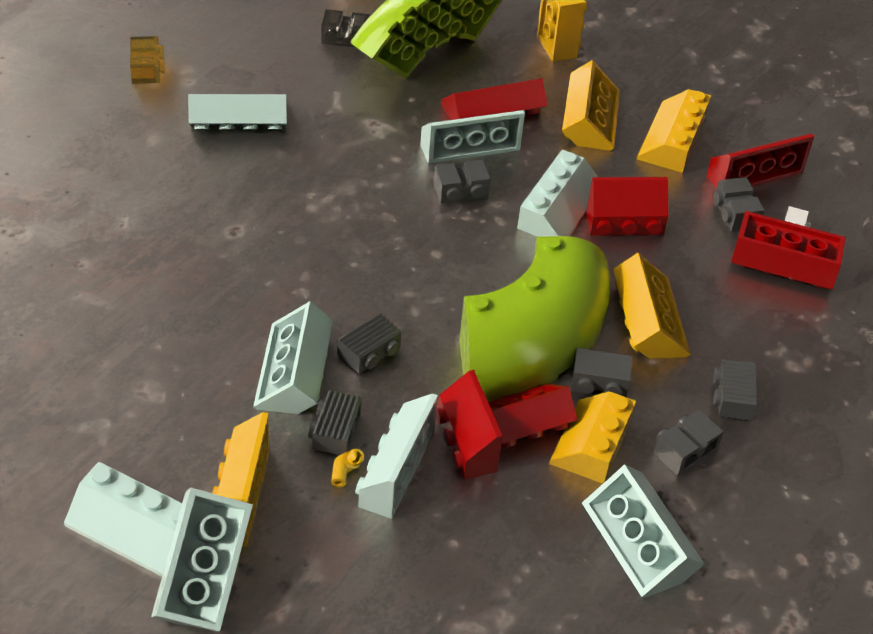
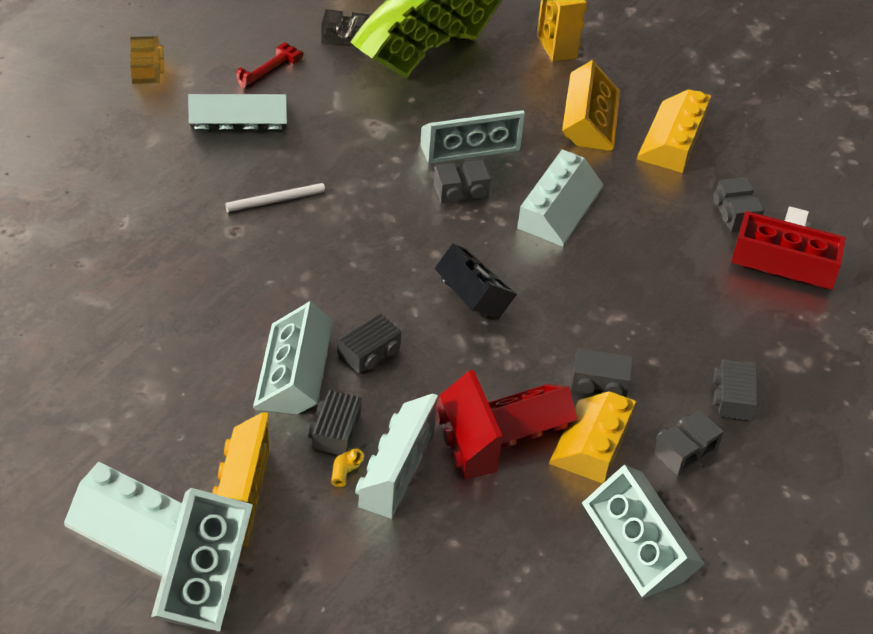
red slope [441,78,548,120] -> none
lime brick [459,236,611,402] -> none
red slope [586,177,669,235] -> none
yellow slope [613,253,691,359] -> none
red slope [706,134,815,189] -> none
none -> white bar [225,183,325,213]
none -> red hinge [236,42,304,88]
none -> black wedge [434,243,517,320]

